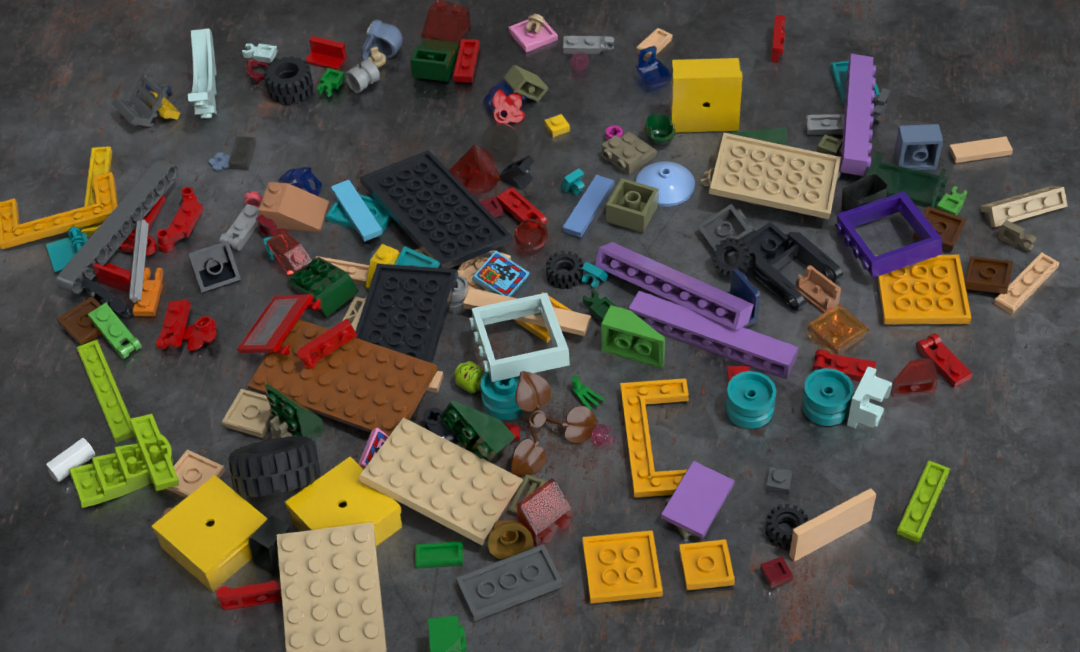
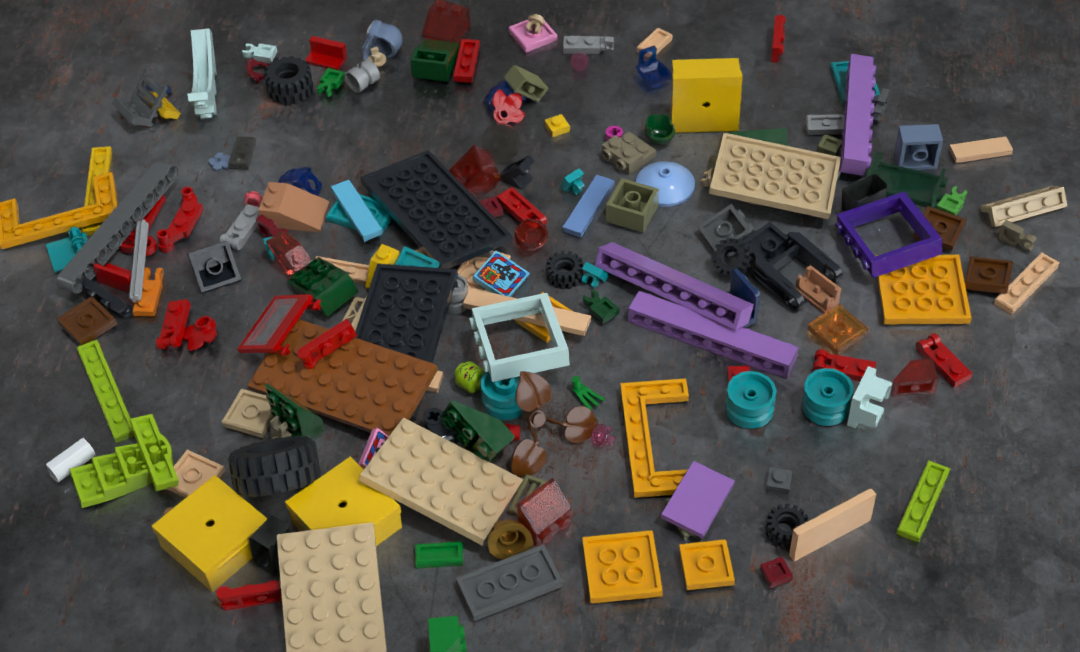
bright green plate [88,303,142,359] -> none
bright green slope [602,305,665,369] -> none

